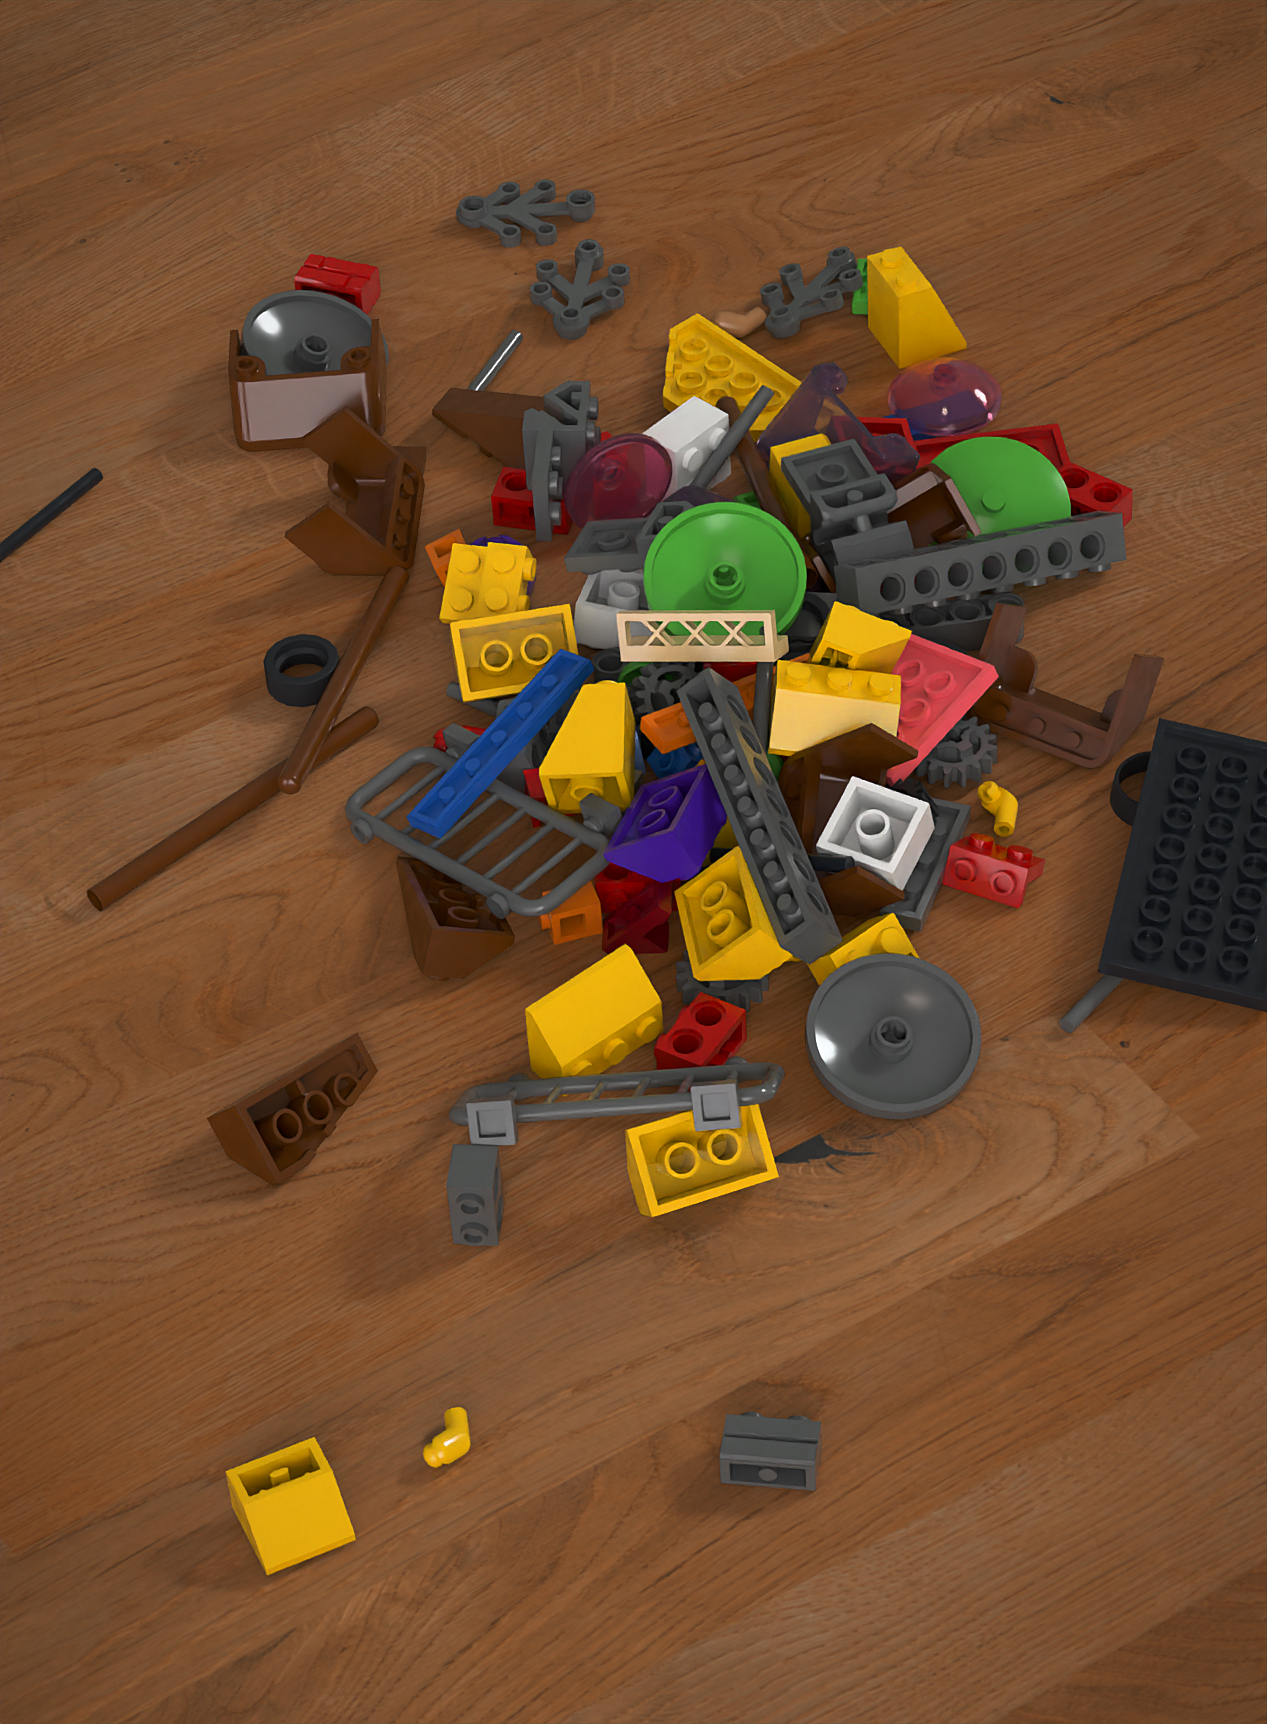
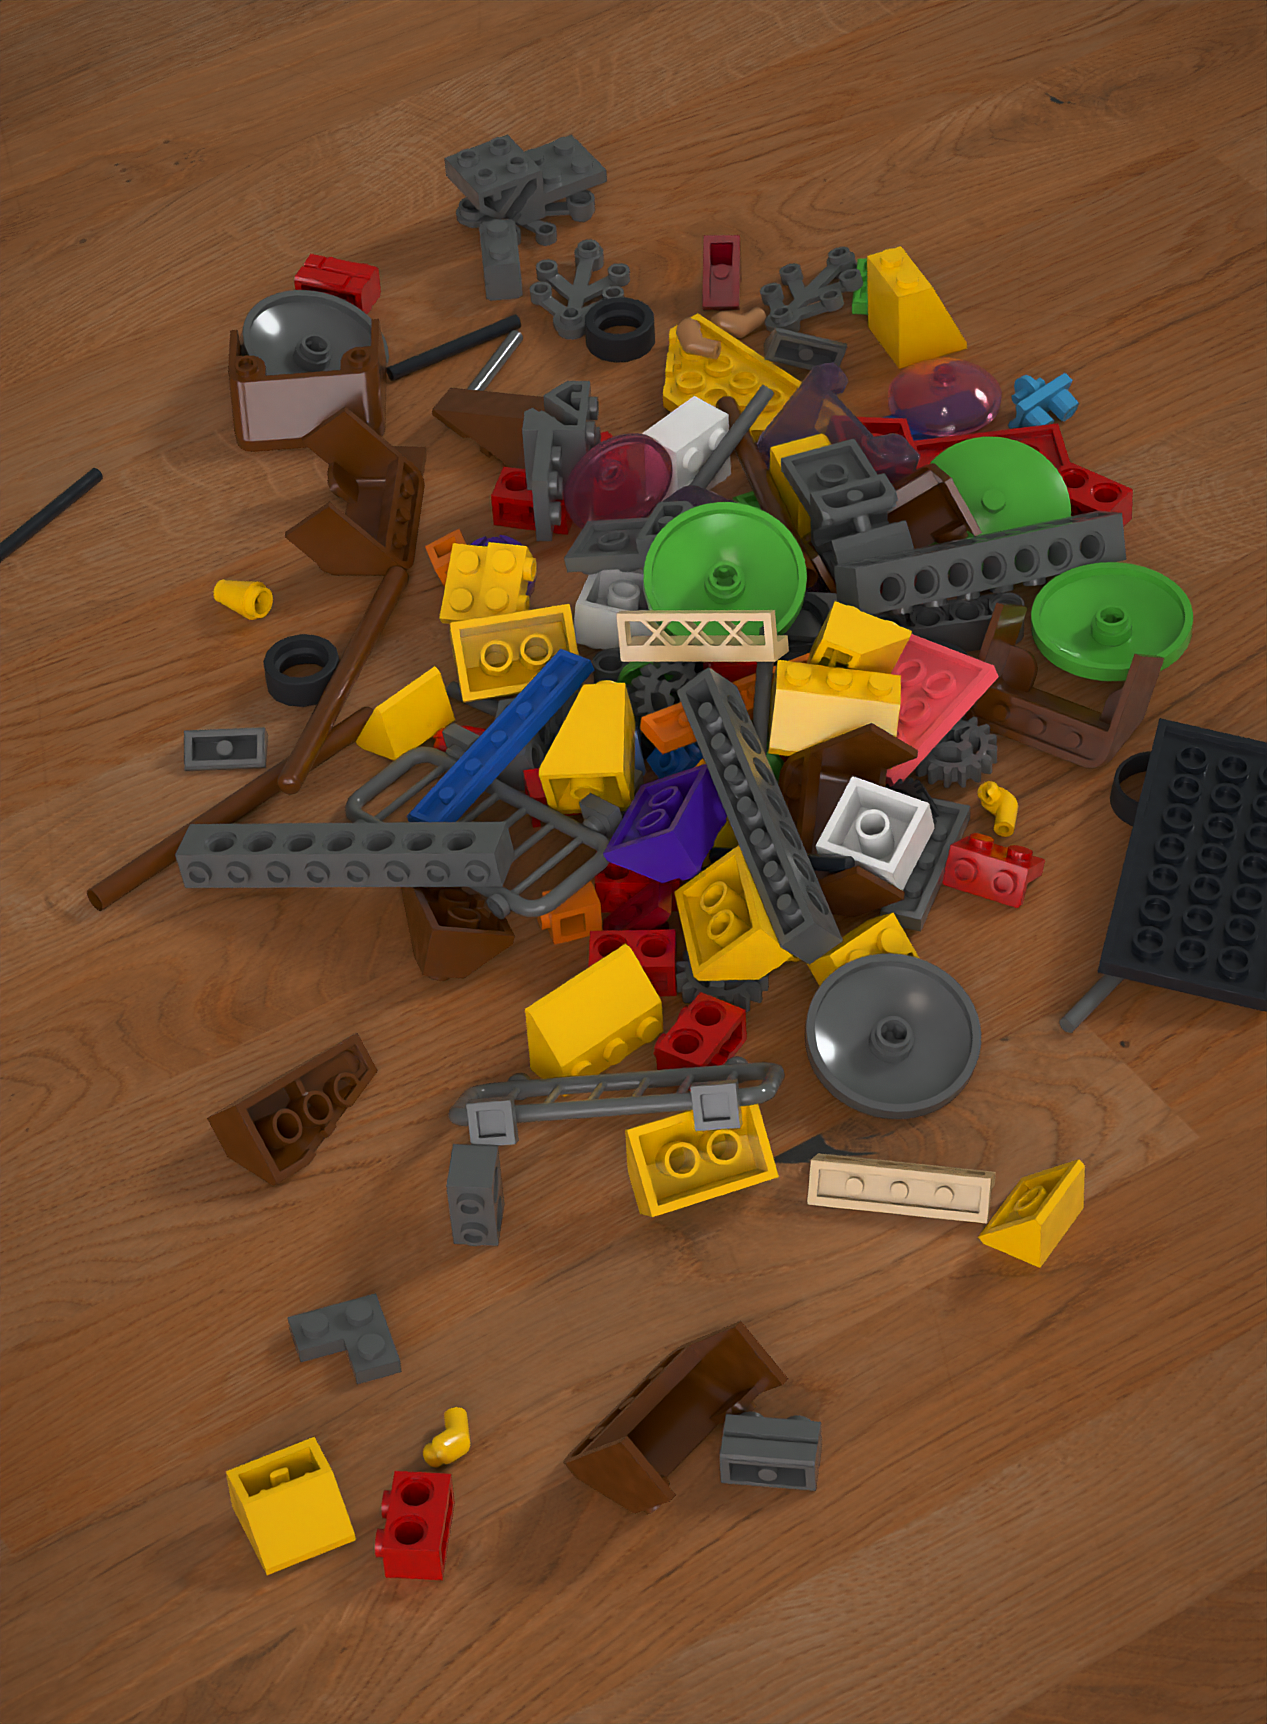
none -> dark grey brick [175,822,515,888]
none -> dark grey slope [184,727,268,771]
none -> yellow cone [213,579,273,620]
none -> dark grey plate [287,1293,402,1384]
none -> yellow slope [356,666,455,761]
none -> red brick [375,1471,455,1580]
none -> black bar [387,314,521,381]
none -> dark grey piece [444,134,607,226]
none -> dark grey brick [479,219,523,301]
none -> reddish brown windscreen [563,1321,788,1515]
none -> black tyre [585,297,655,362]
none -> red brick [588,929,677,997]
none -> medium nougat arm [676,318,721,360]
none -> dark red slope [702,235,742,311]
none -> dark grey slope [764,328,847,376]
none -> tan fence [807,1153,996,1224]
none -> yellow slope [978,1159,1085,1268]
none -> dark azure hips [1008,373,1079,429]
none -> bright green dish [1031,562,1193,681]

